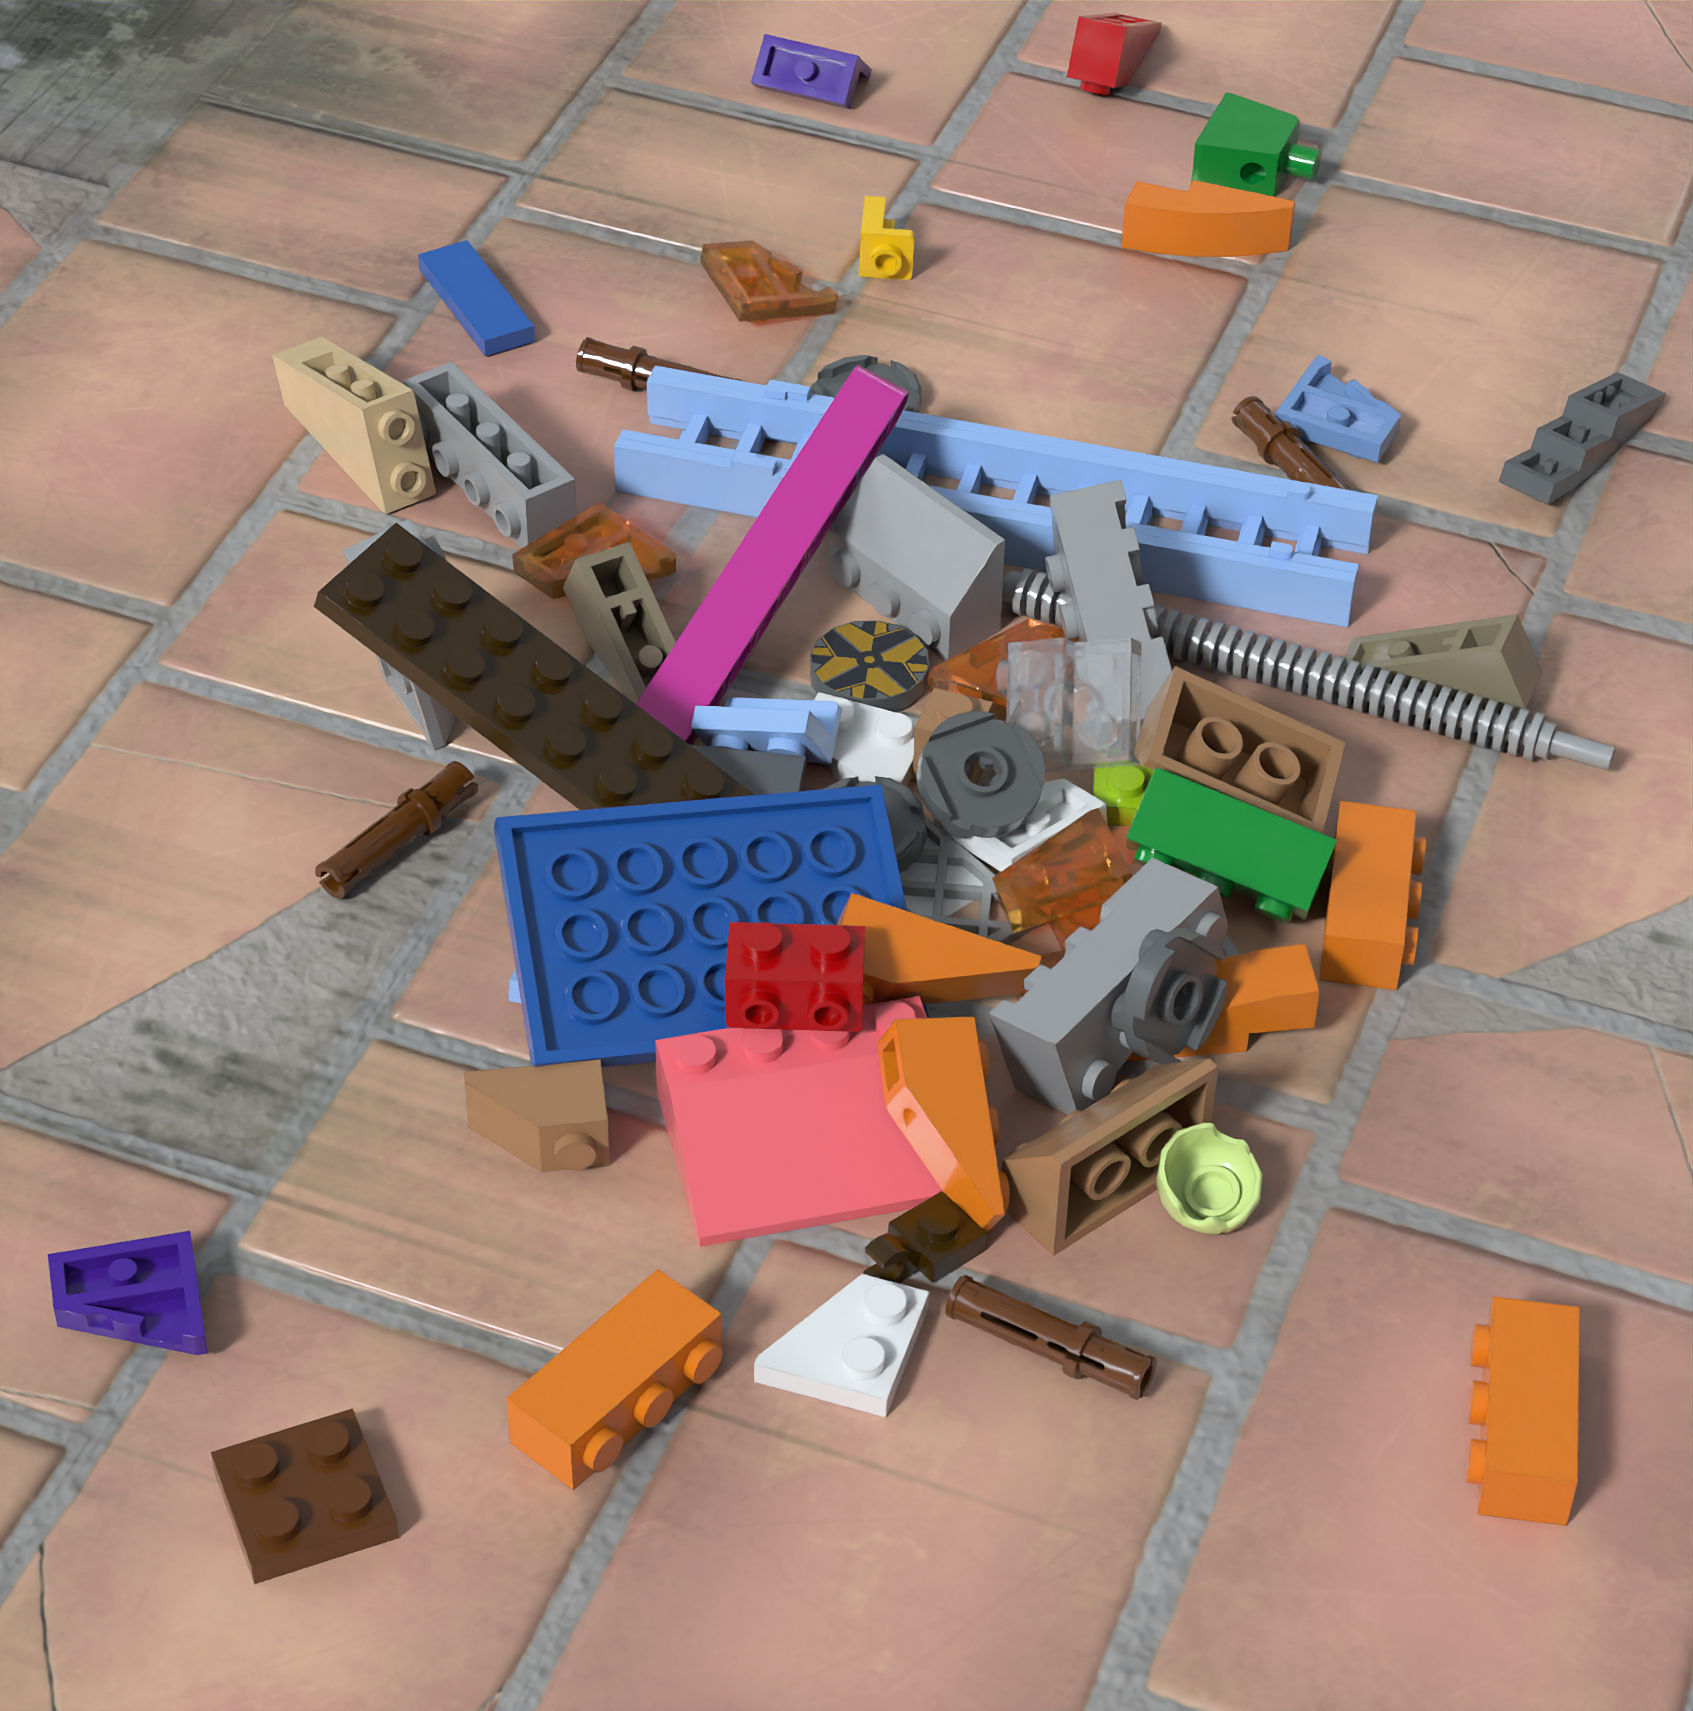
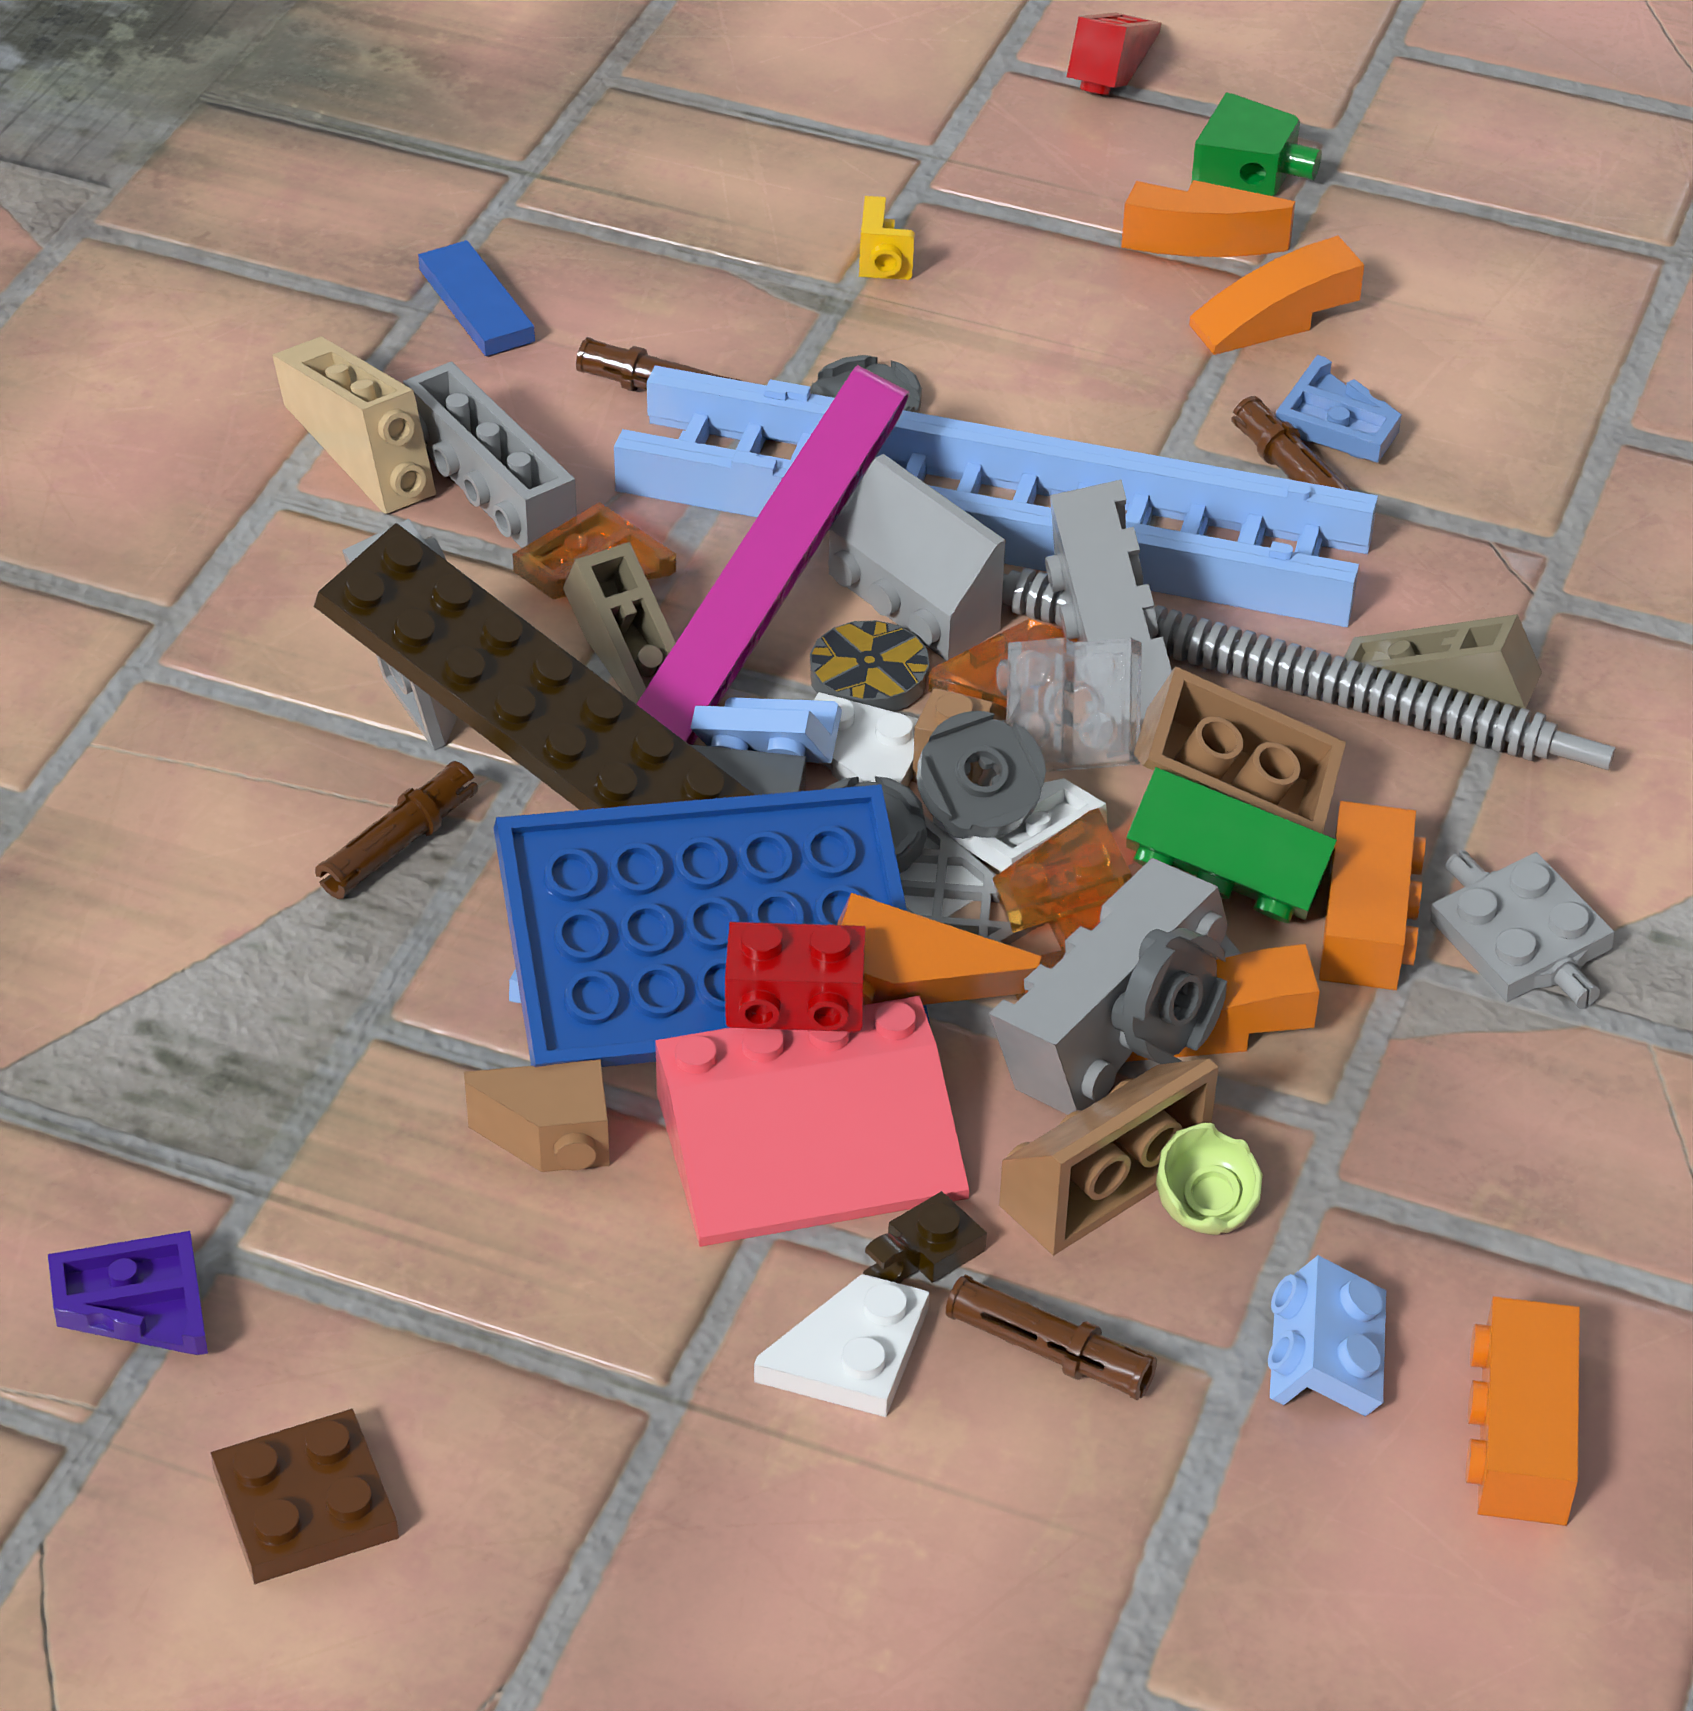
orange brick [506,1269,723,1490] -> none
clear orange wing [700,240,838,323] -> none
dark purple panel [751,34,872,109] -> none
orange slope [876,1017,1010,1232] -> none
lime plate [1093,763,1154,826] -> none
dark grey slope [1499,372,1666,505] -> none
none -> orange slope [1189,235,1365,355]
none -> light blue bracket [1268,1255,1386,1417]
none -> light grey plate [1430,850,1614,1009]

